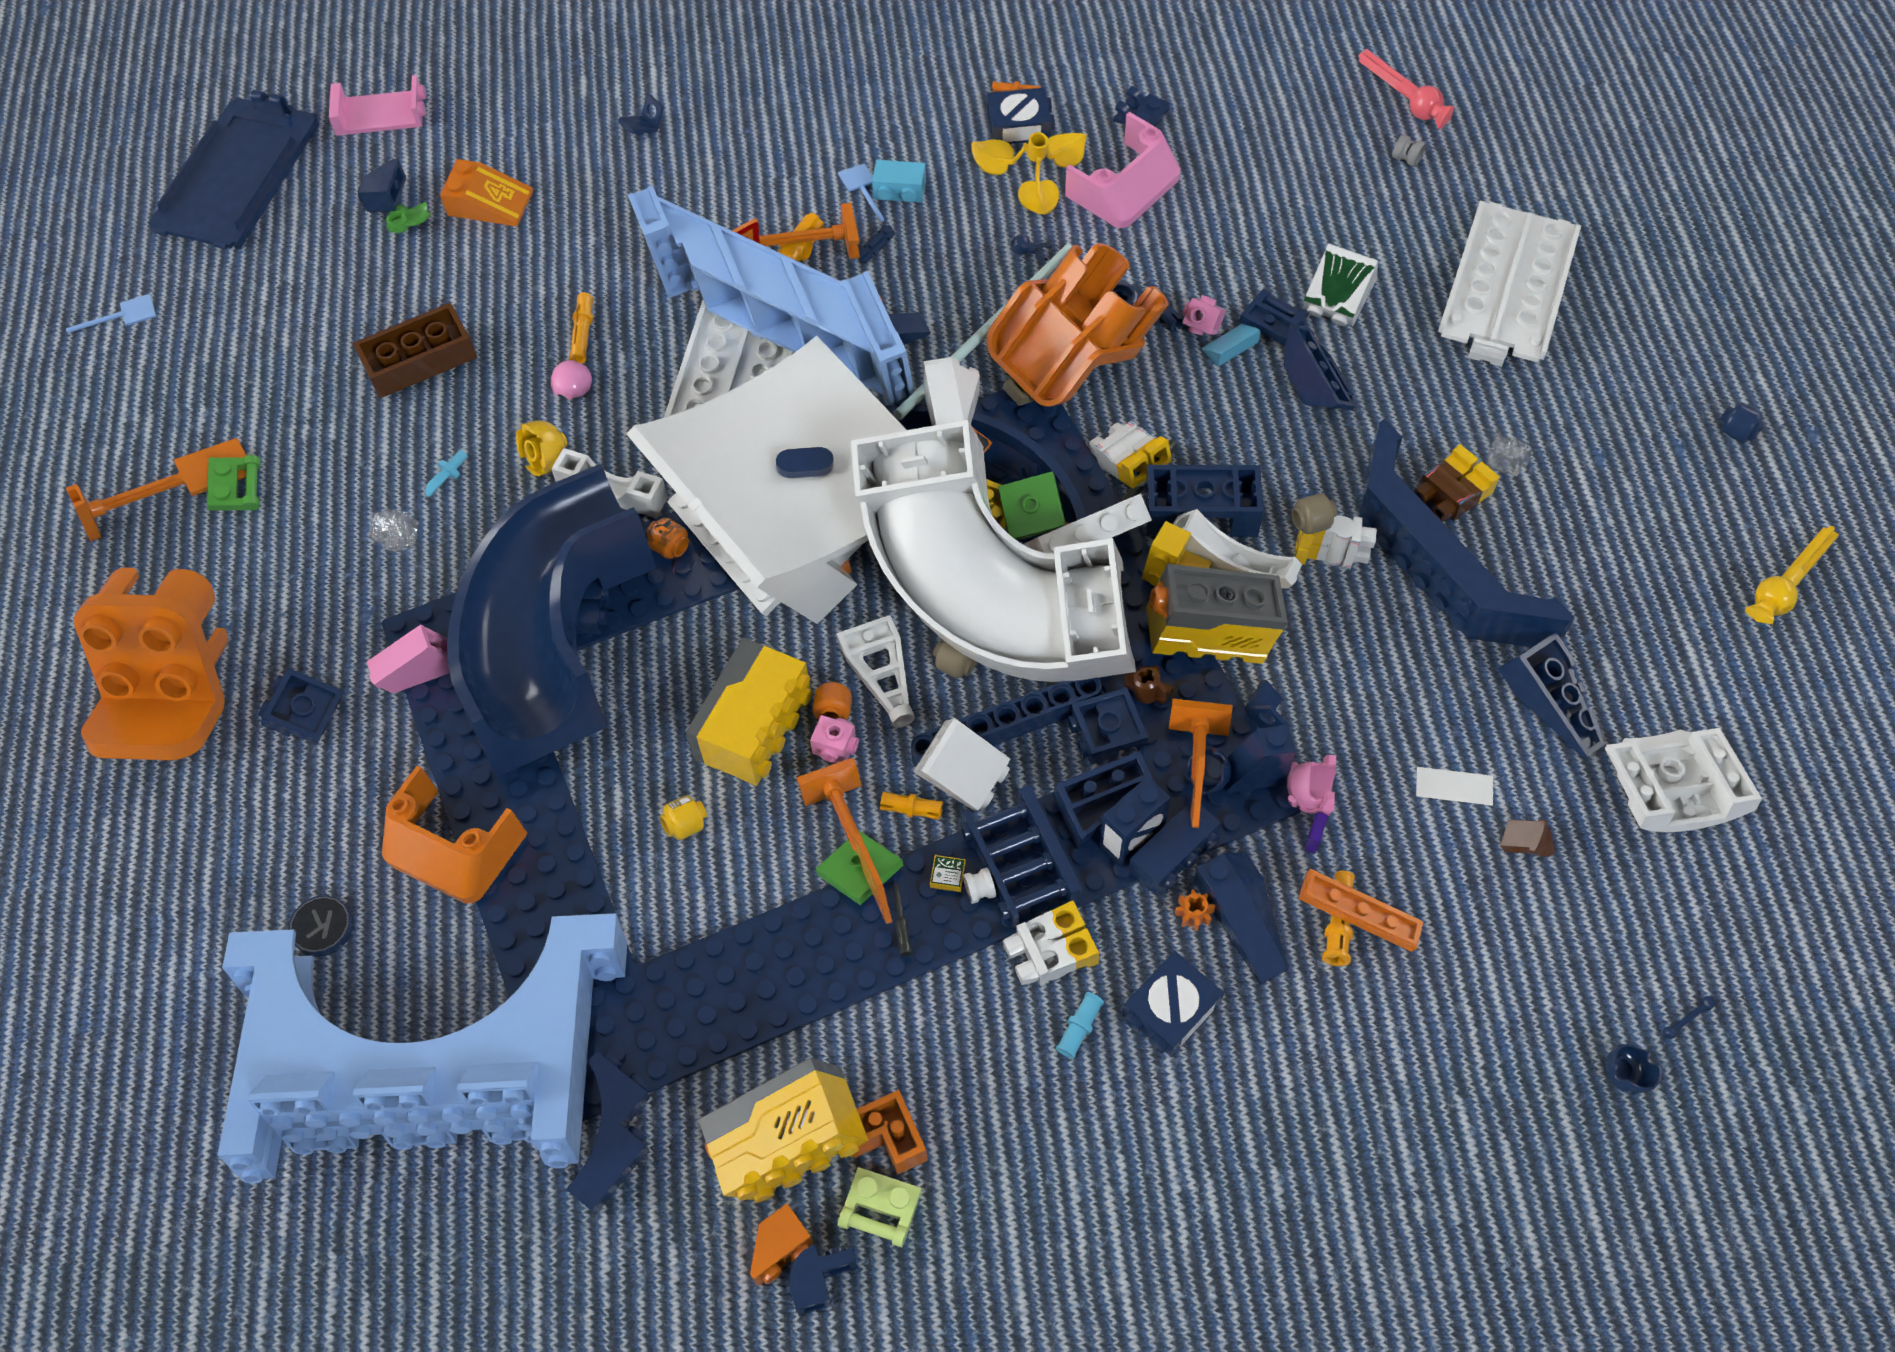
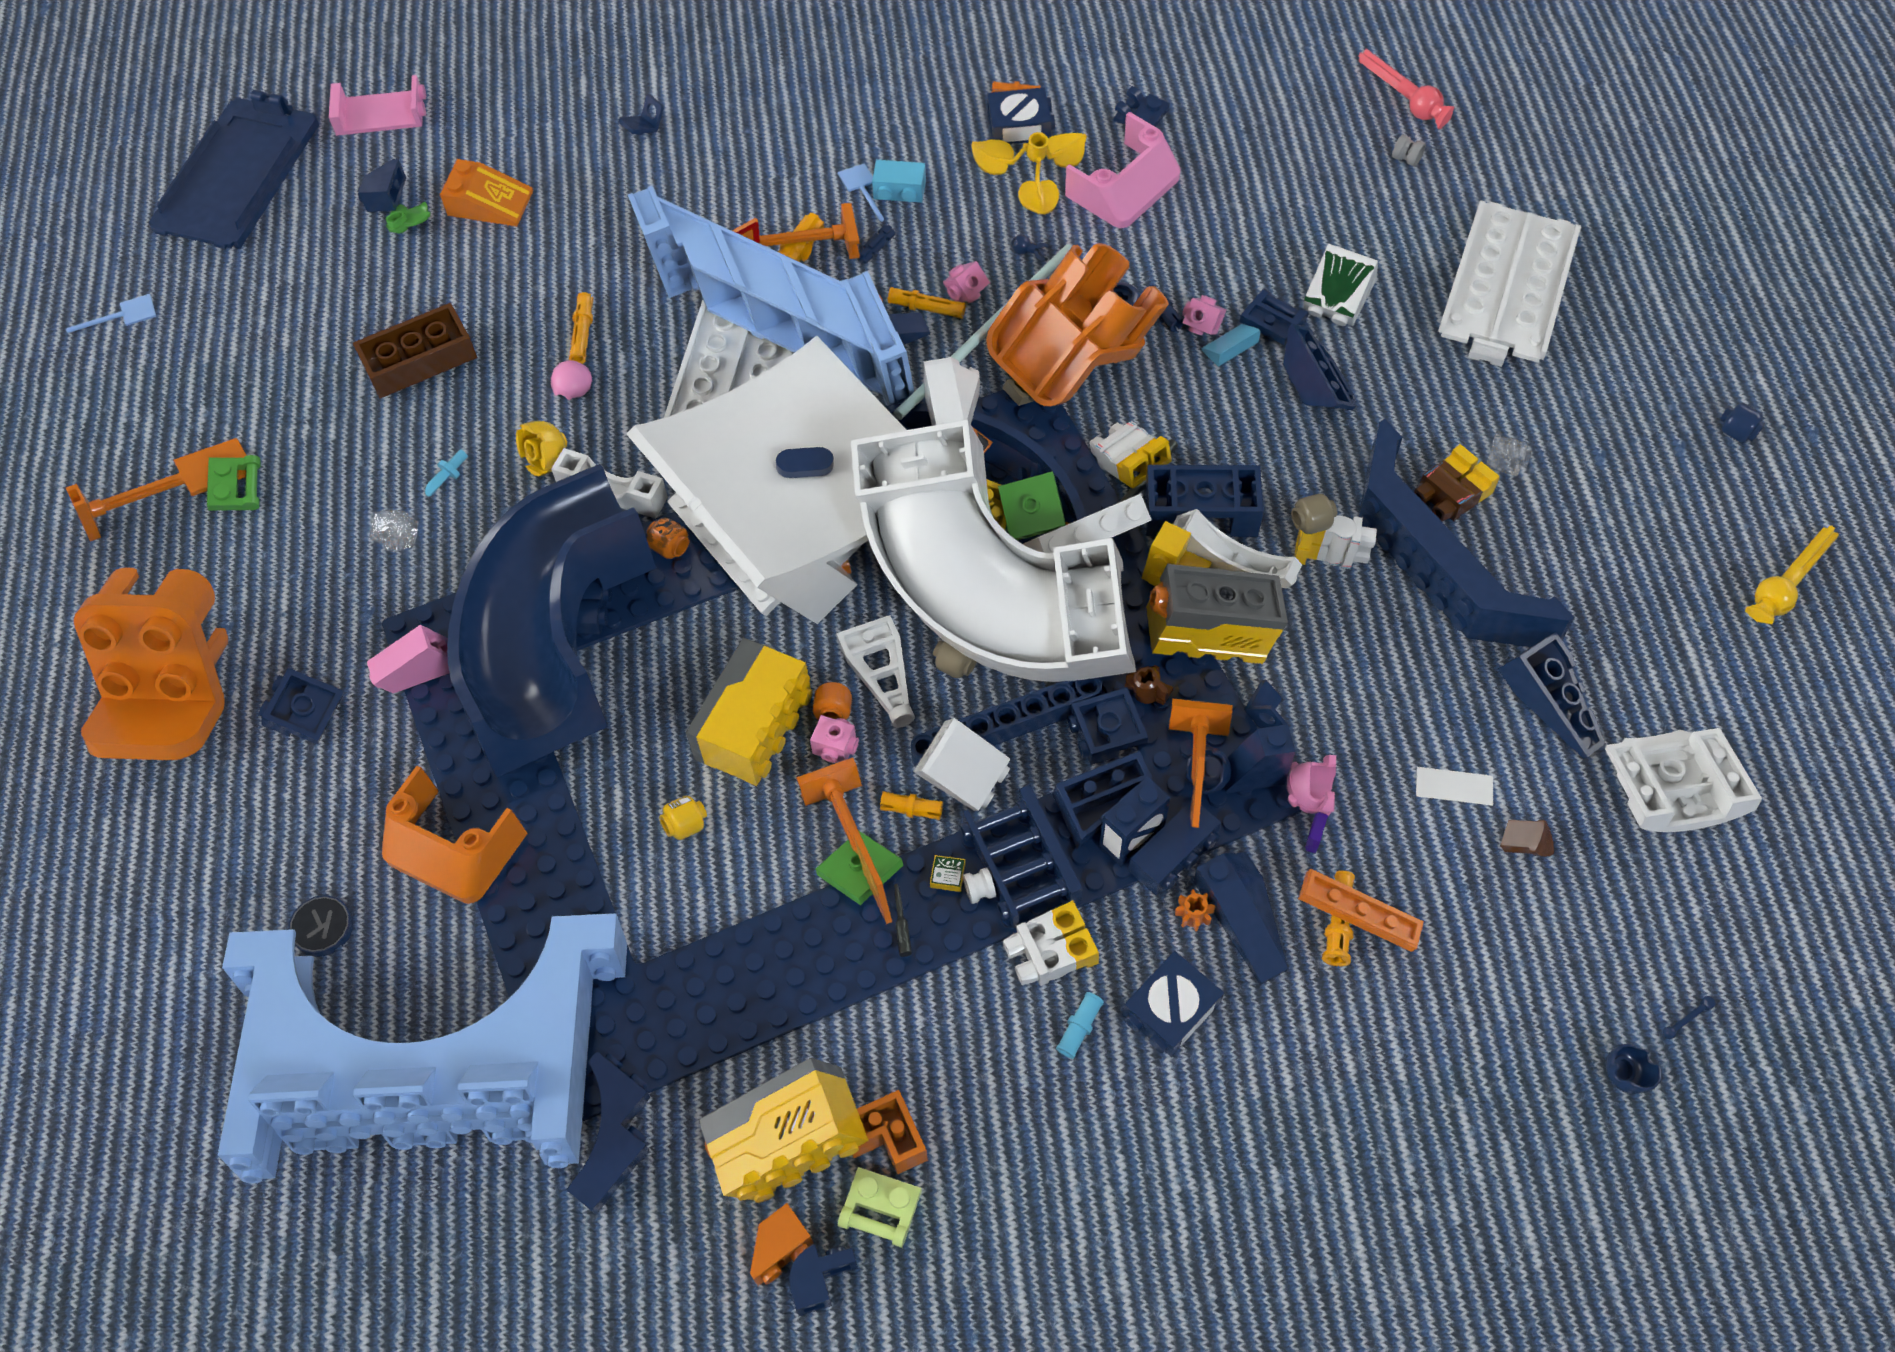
none -> light orange pin [887,287,966,319]
none -> bright pink brick [943,261,990,303]

